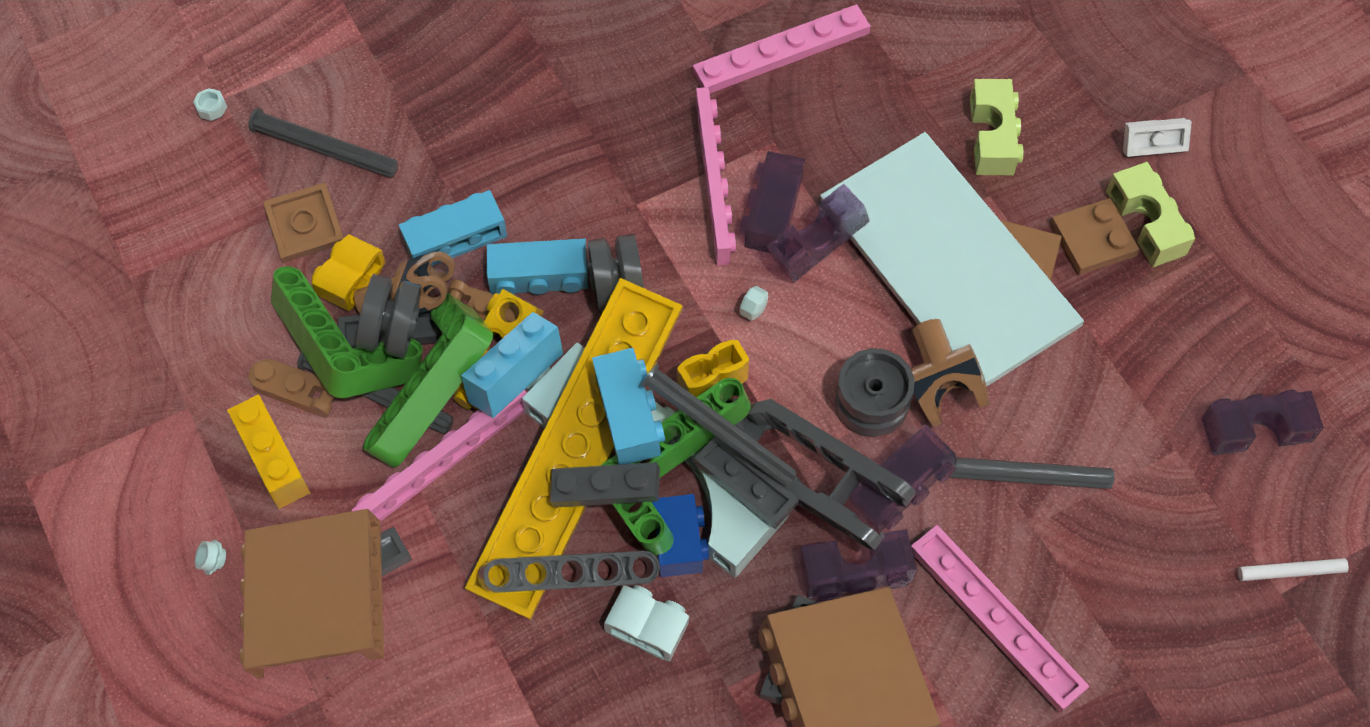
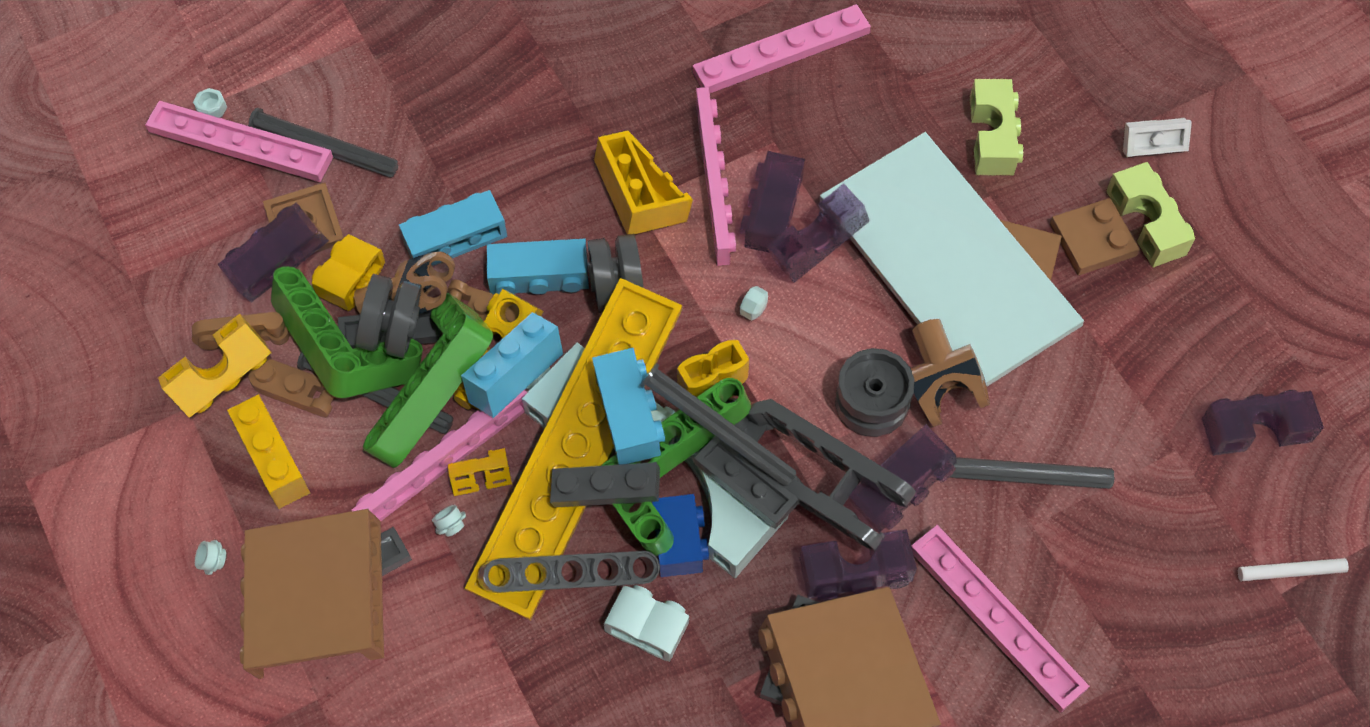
none -> bright pink plate [145,101,333,182]
none -> yellow arch [158,314,271,418]
none -> medium nougat plate [192,312,290,350]
none -> clear purple brick [218,202,329,302]
none -> light aqua plate [432,505,466,537]
none -> yellow piece [448,448,512,496]
none -> yellow wedge [594,131,693,234]

